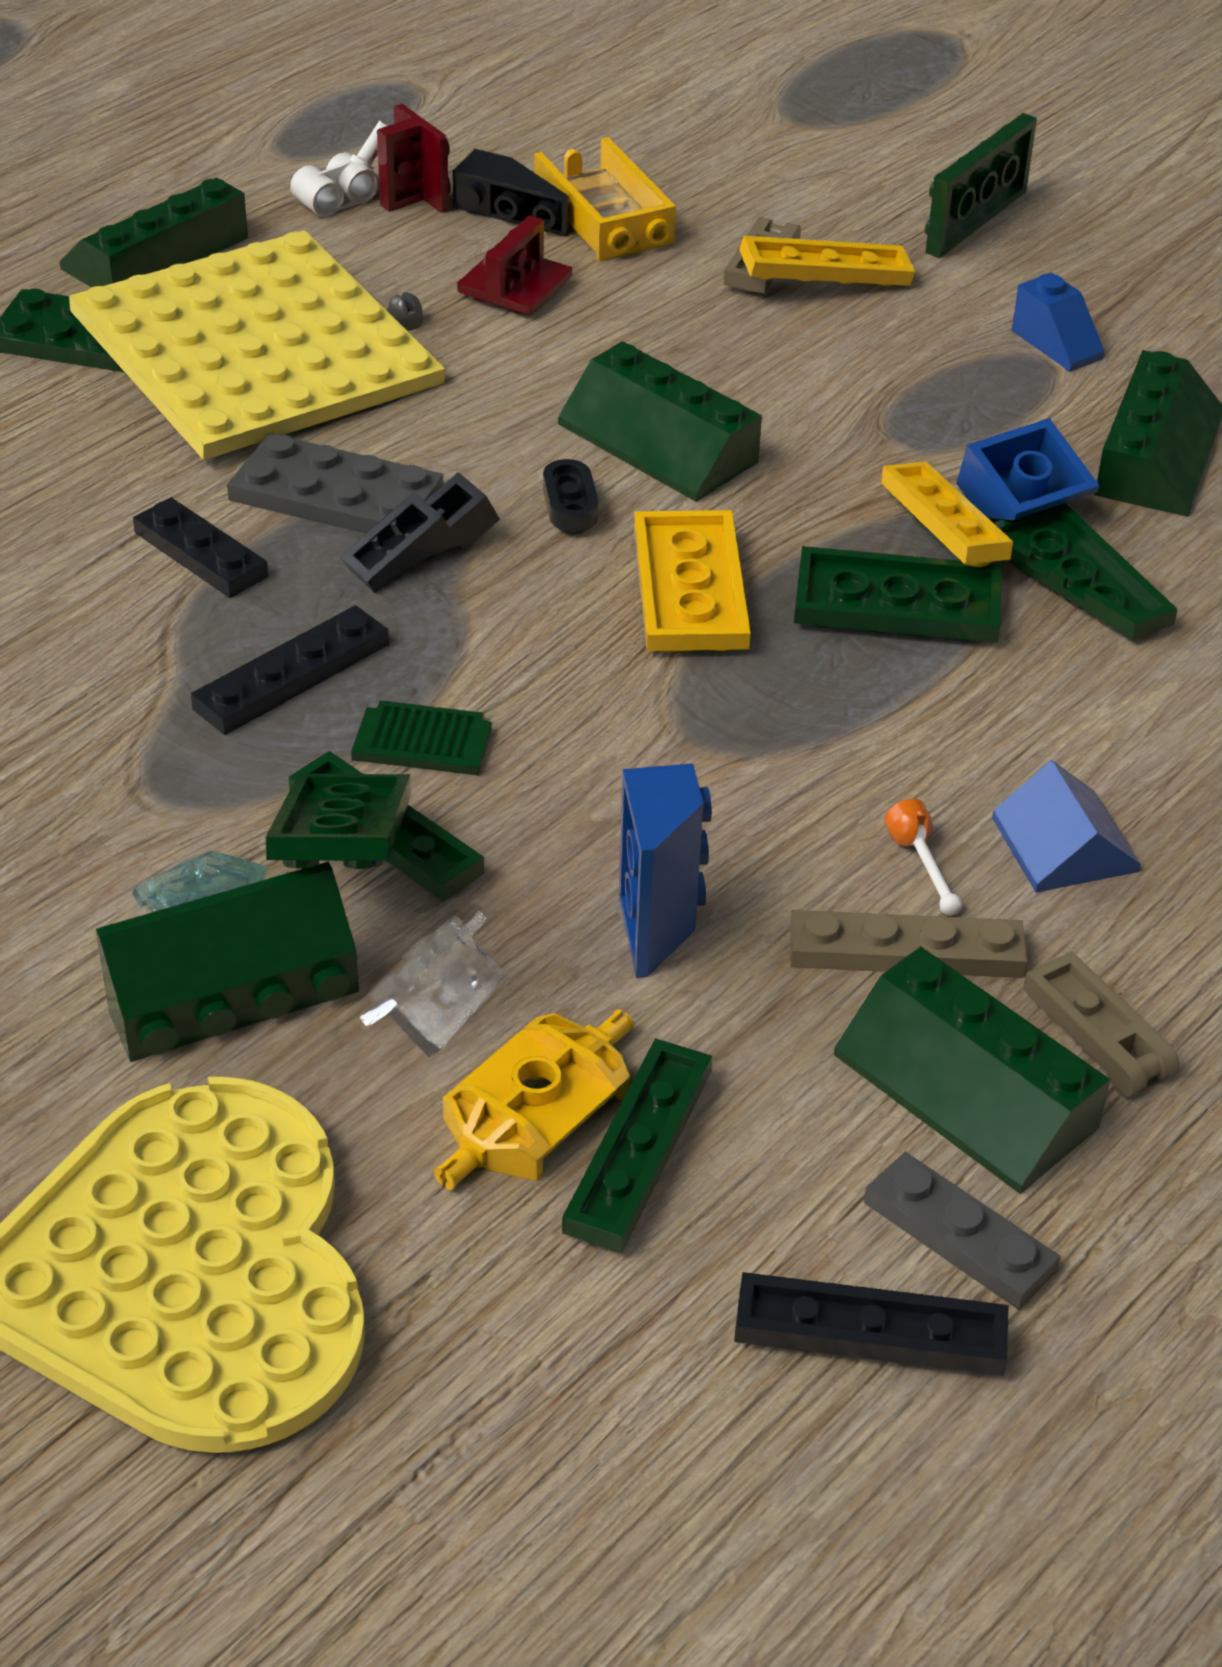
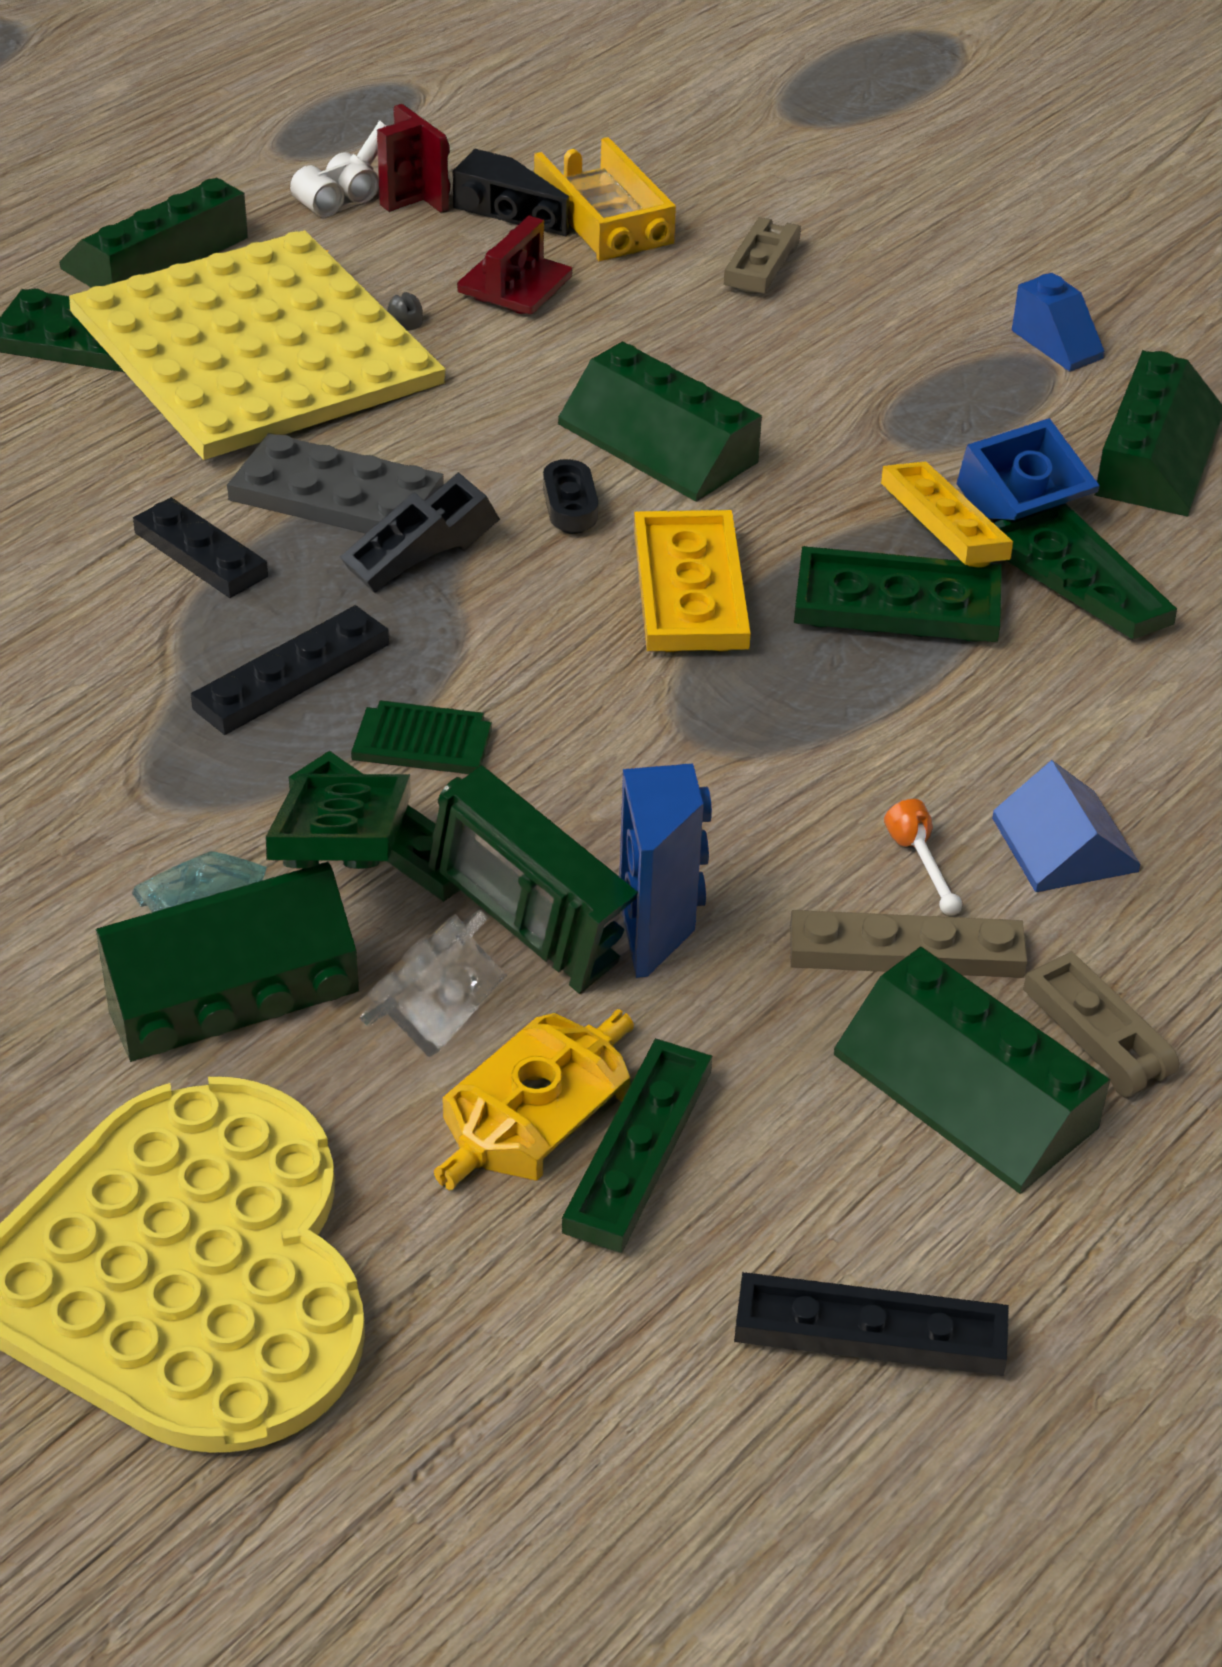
yellow plate [739,236,915,286] -> none
dark grey plate [864,1151,1061,1310] -> none
dark green plate [925,113,1037,258] -> none
none -> dark green door [428,765,638,994]

